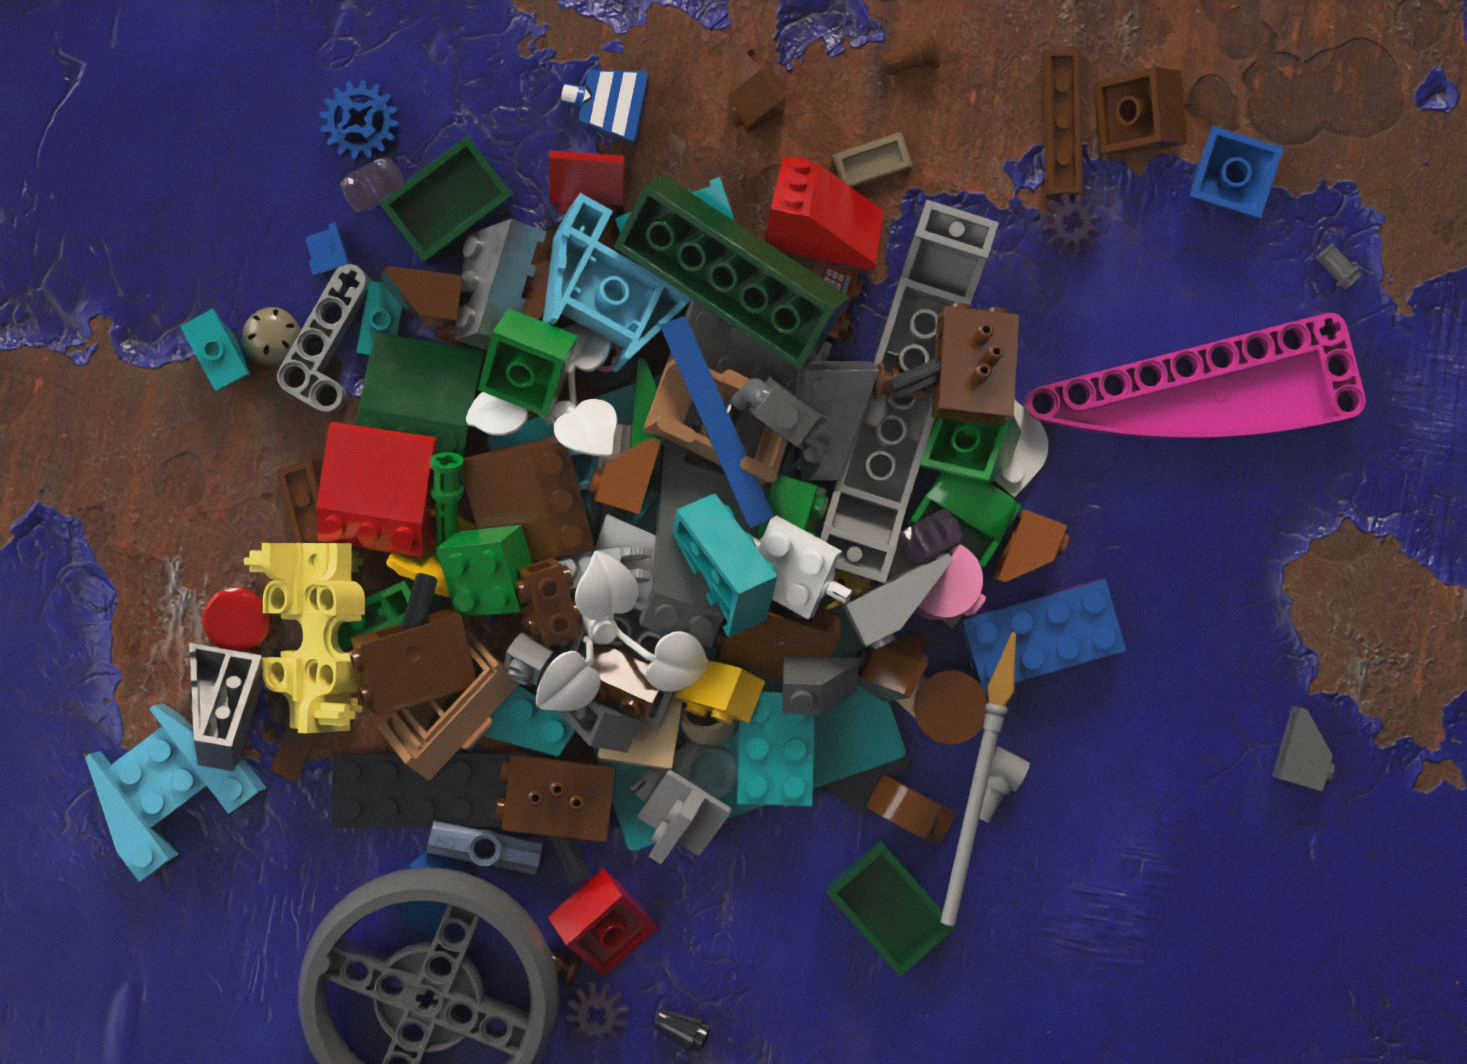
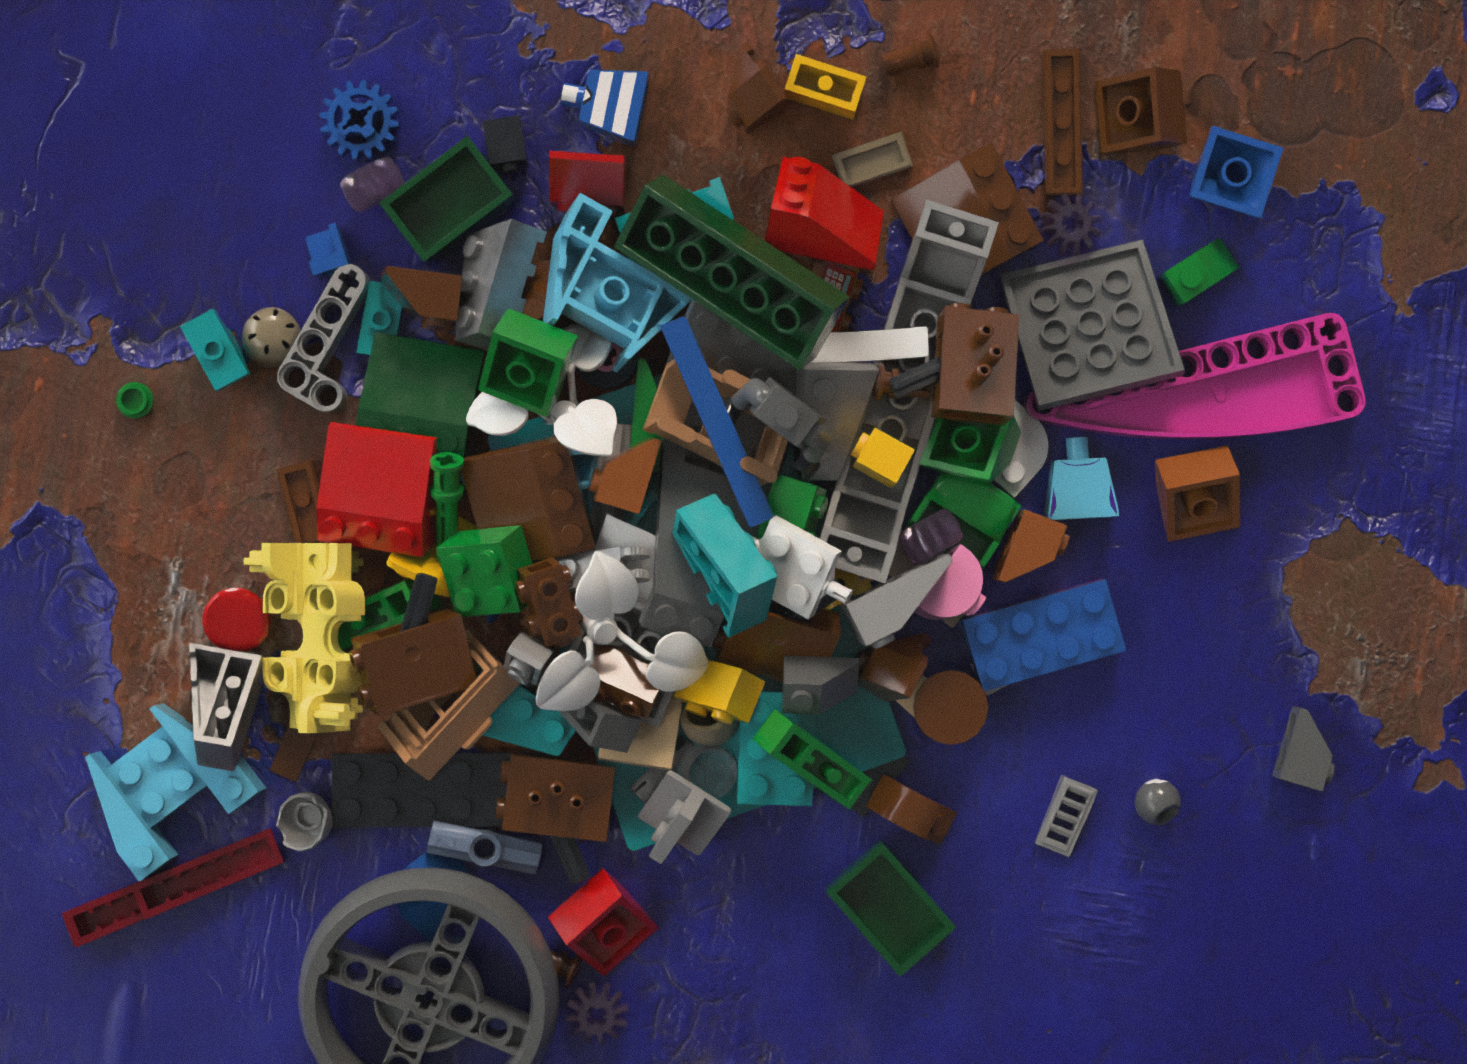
black cone [654,1009,712,1053] -> none
light grey piece [940,632,1016,926] -> none
light grey pin [979,746,1030,823] -> none
dark grey pin [1315,242,1362,290] -> none
none -> dark red slope [61,828,284,948]
none -> green plate [116,382,154,419]
none -> light grey hair [276,791,333,852]
none -> black brick [483,115,529,174]
none -> green slope [752,709,872,810]
none -> yellow brick [784,54,866,120]
none -> white sticker [785,326,929,362]
none -> yellow brick [851,428,915,489]
none -> reddish brown slope [891,143,1044,277]
none -> dark grey plate [1000,239,1185,411]
none -> light grey slope [1034,775,1098,857]
none -> medium azure torso [1044,437,1119,520]
none -> dark grey piece [1134,779,1182,826]
none -> dark orange slope [1155,445,1240,542]
none -> green slope [1157,237,1240,308]

